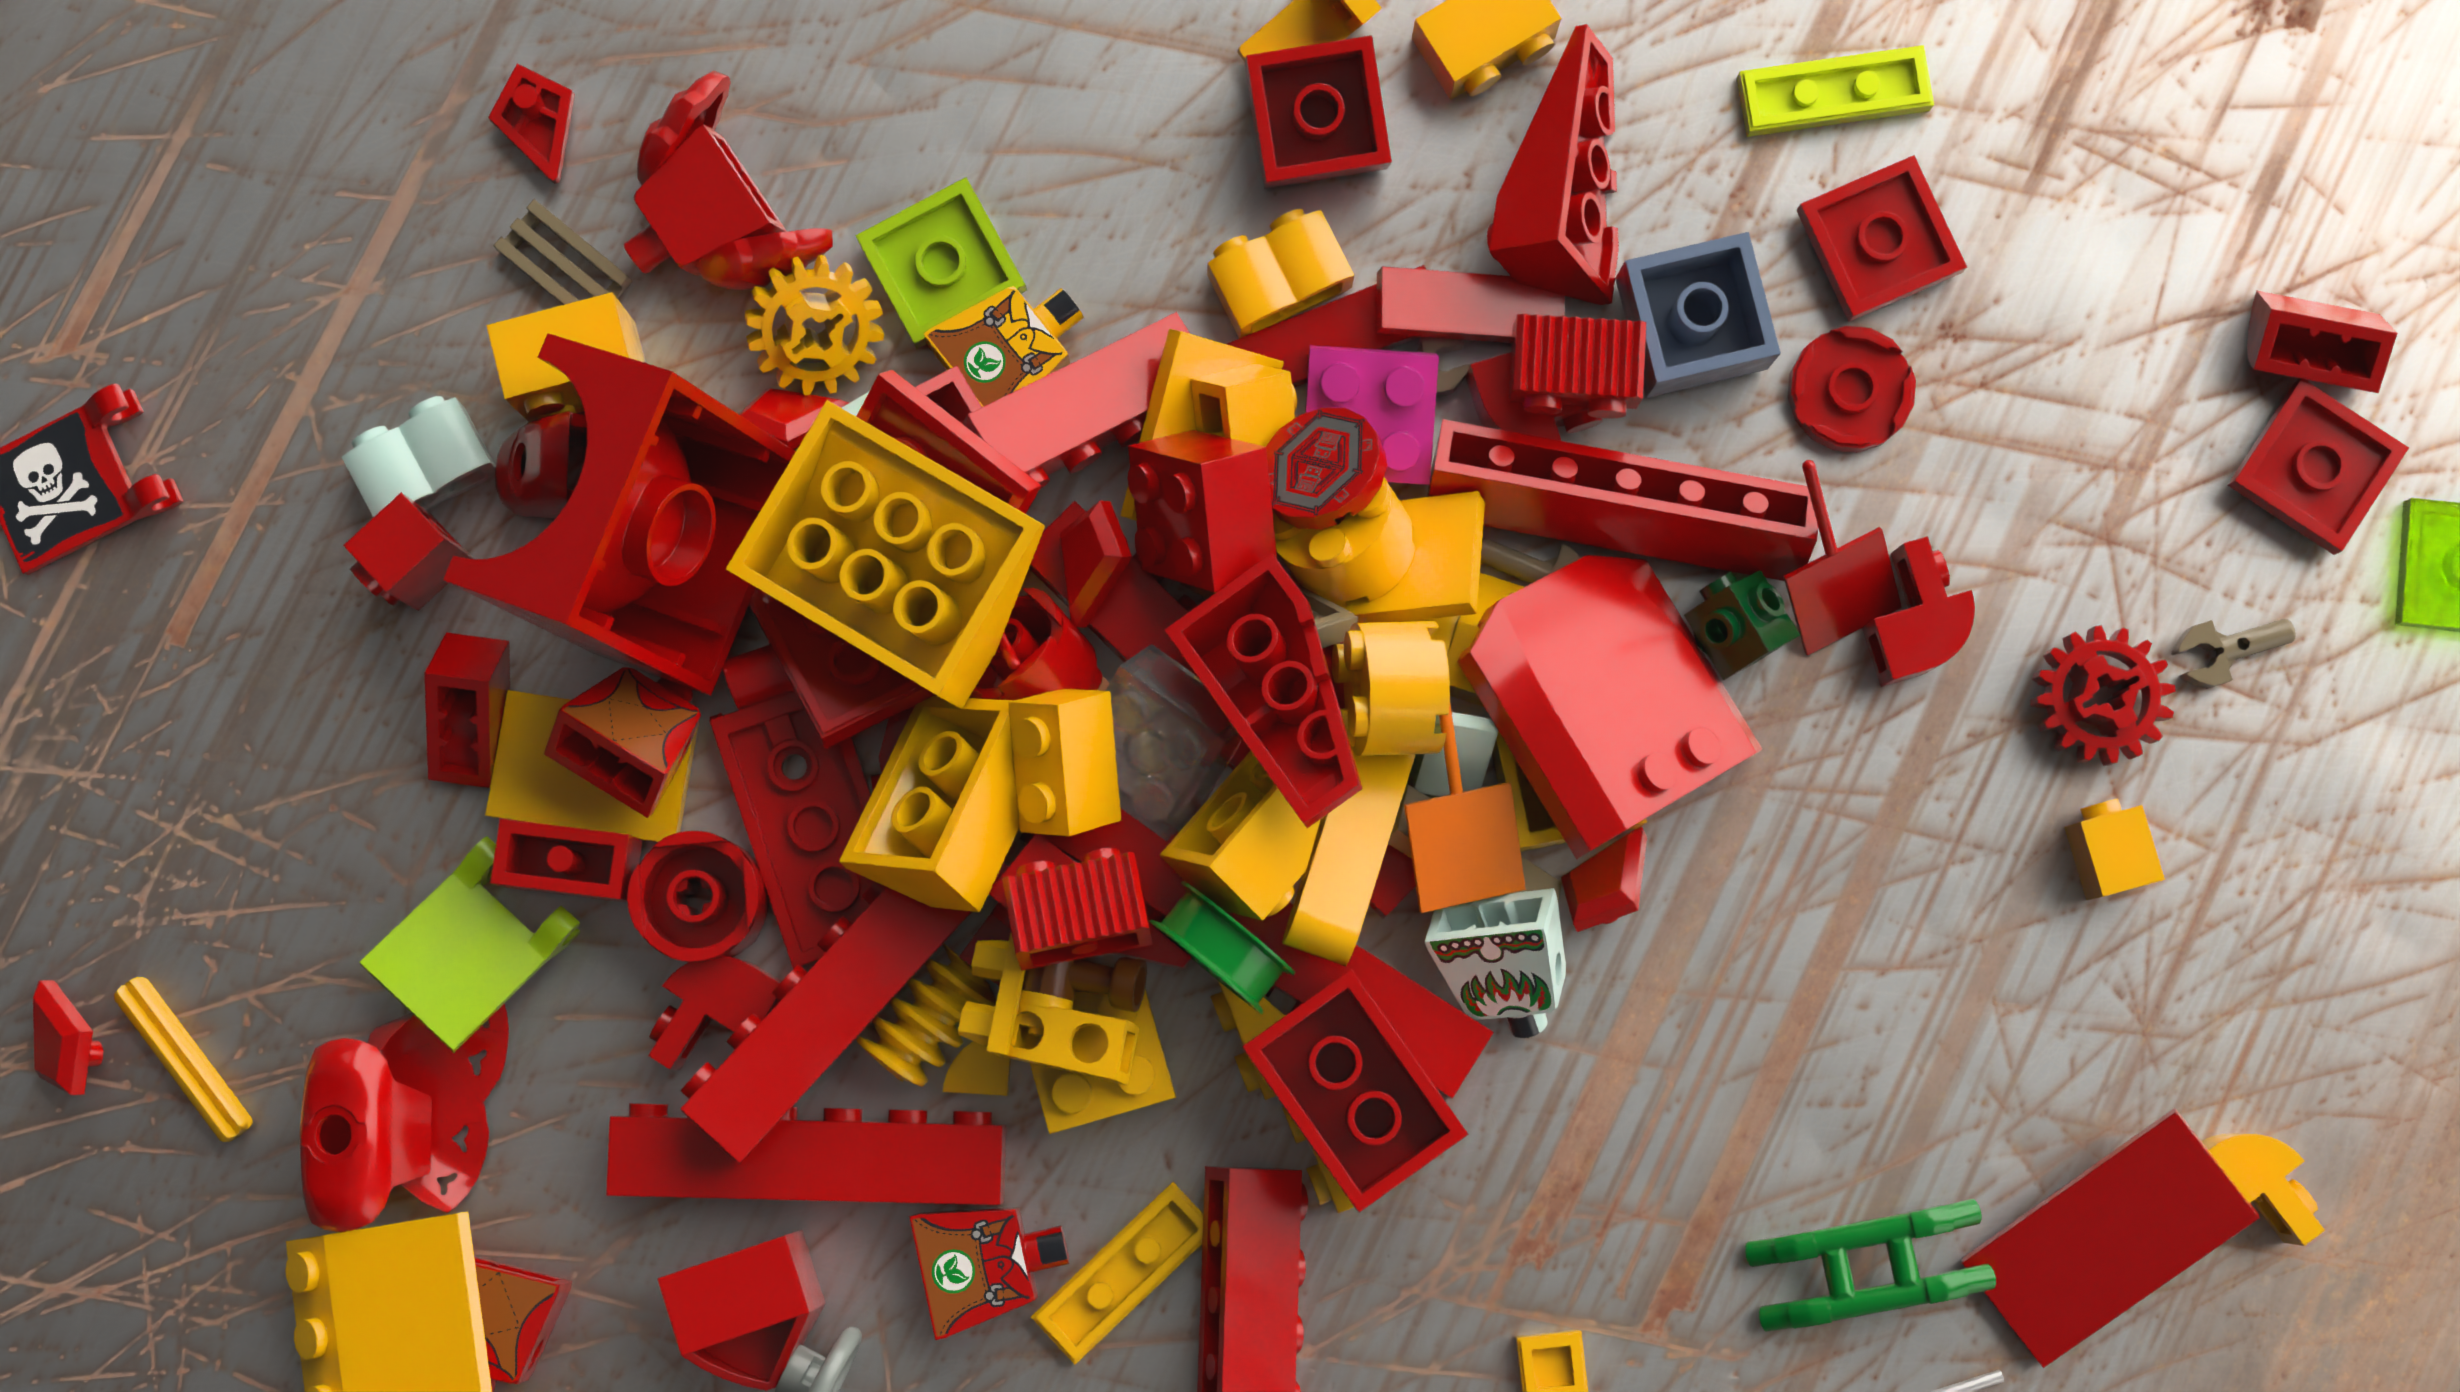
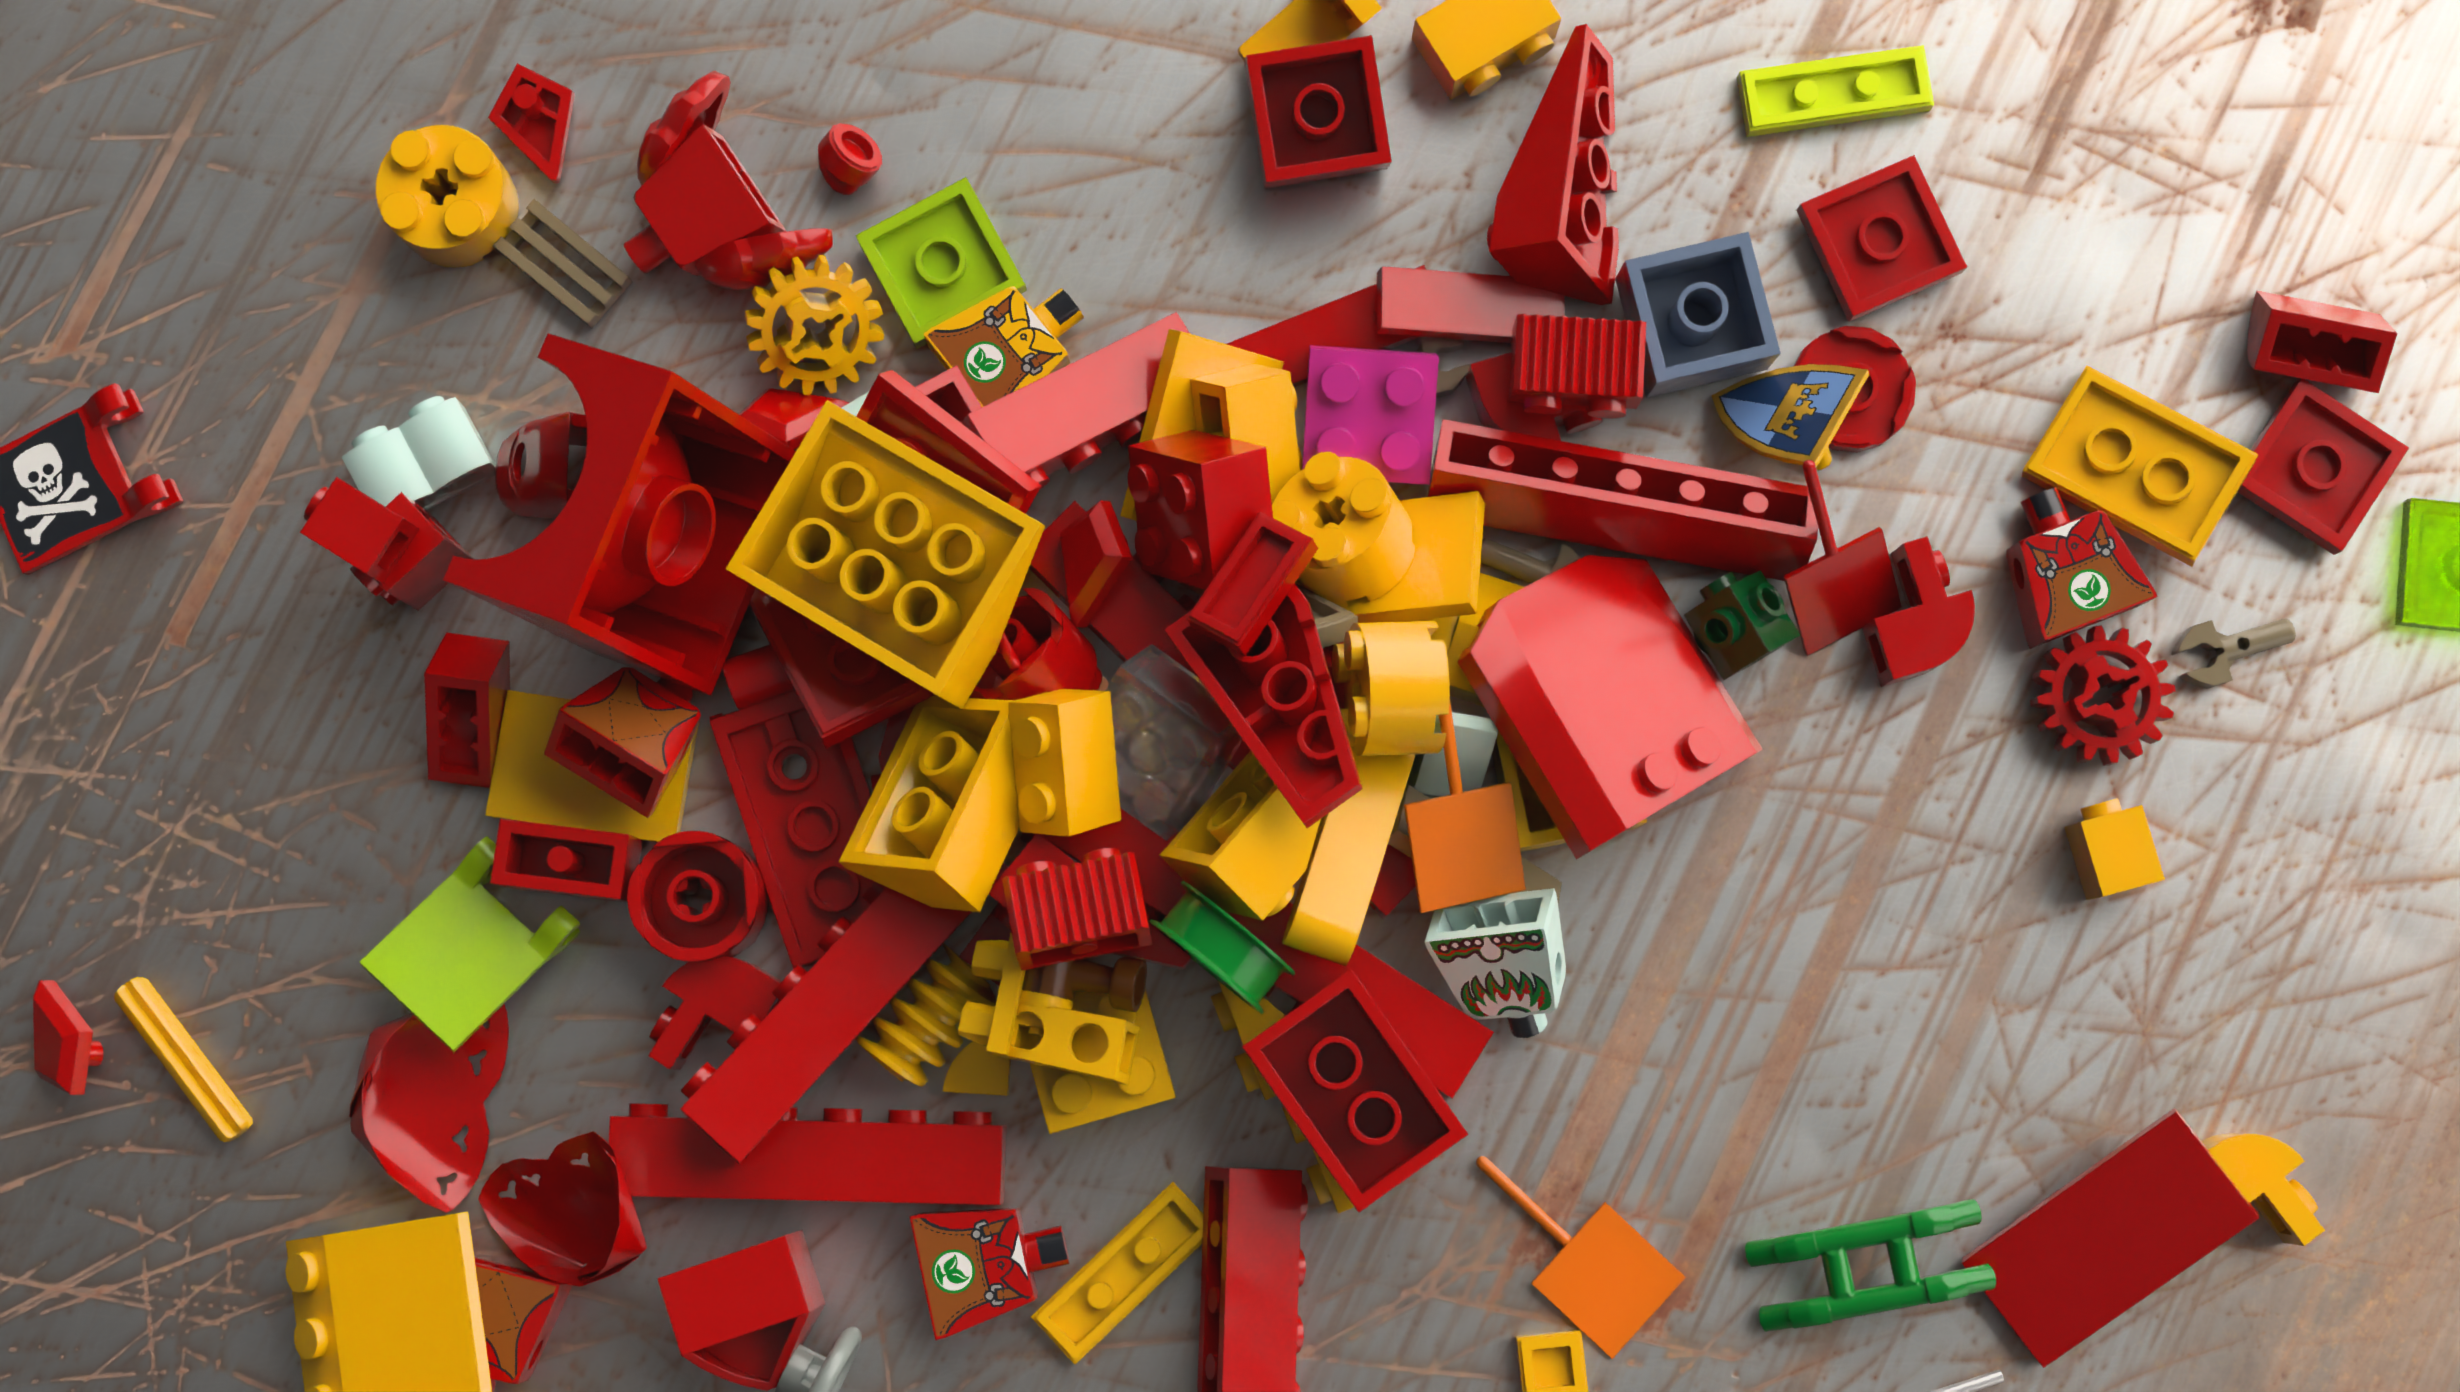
red piece [299,1038,432,1233] -> none
yellow brick [486,292,646,422] -> none
yellow brick [1207,209,1354,338] -> none
red tile [1266,408,1387,530] -> none
red piece [1561,827,1647,932] -> none
none -> red brick [300,476,419,584]
none -> yellow brick [376,125,519,268]
none -> red piece [478,1131,647,1287]
none -> red tile [818,123,882,195]
none -> red tile [1186,511,1318,656]
none -> orange piece [1476,1156,1686,1359]
none -> shield [1711,364,1869,470]
none -> torso [2006,487,2157,649]
none -> yellow tile [2022,365,2258,567]

